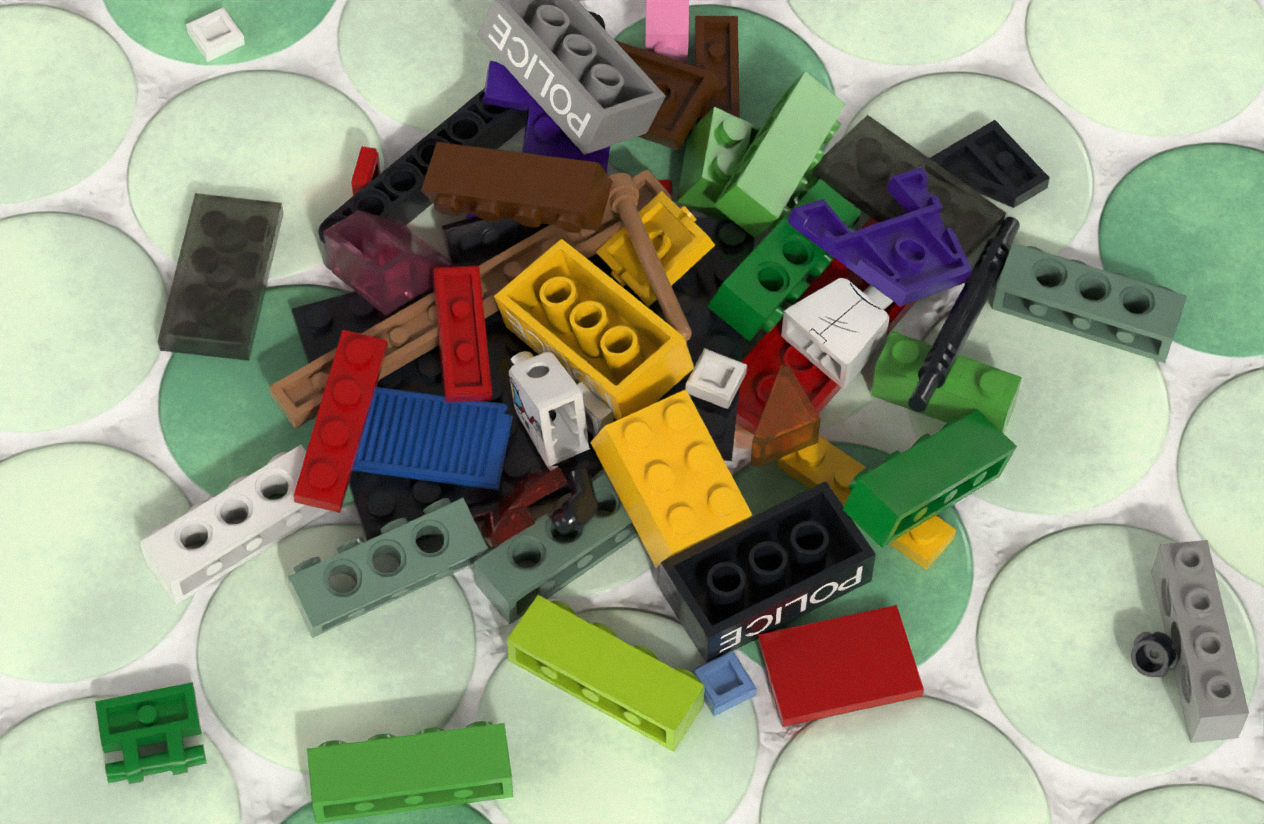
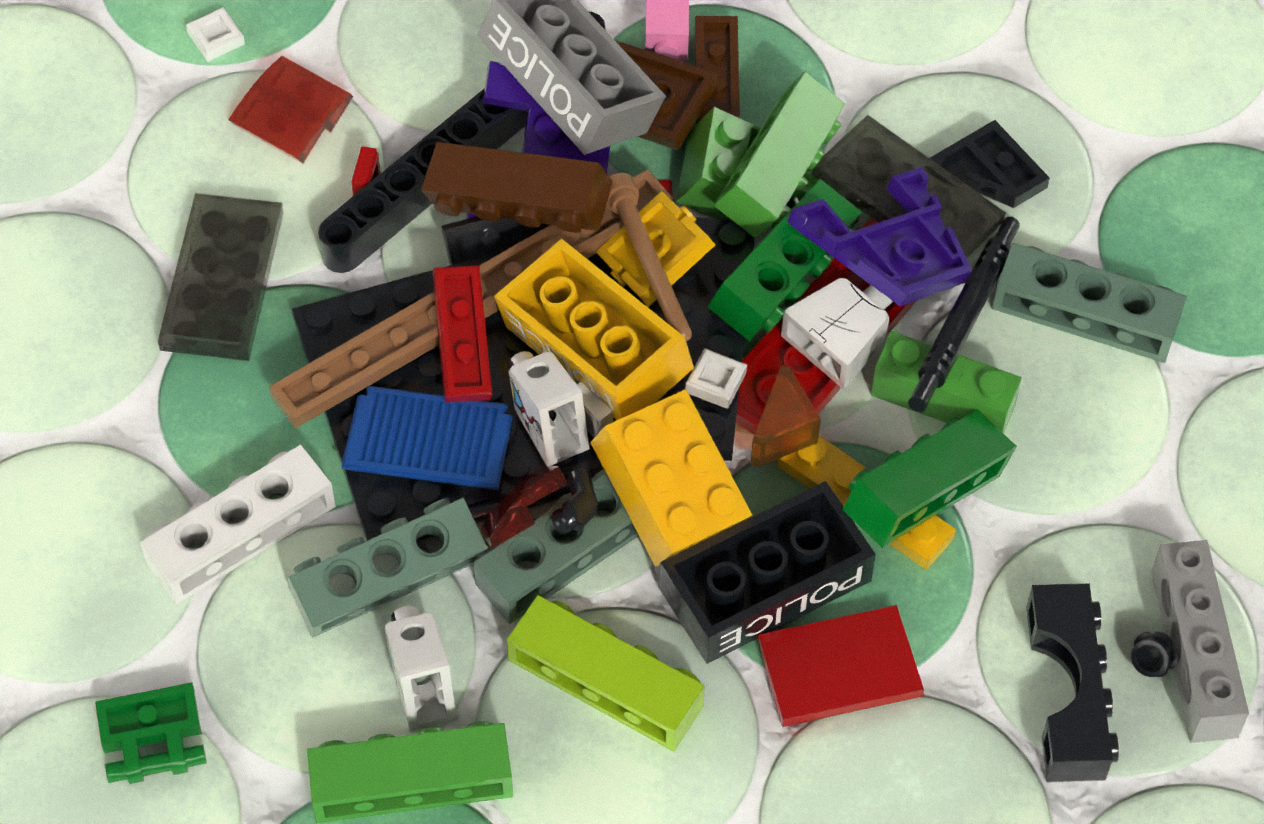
red plate [294,330,388,513] -> none
clear pink slope [323,210,456,316] -> none
medium blue tile [690,650,757,716] -> none
none -> clear red slope [228,56,353,164]
none -> white torso [385,606,457,731]
none -> black arch [1026,583,1119,782]

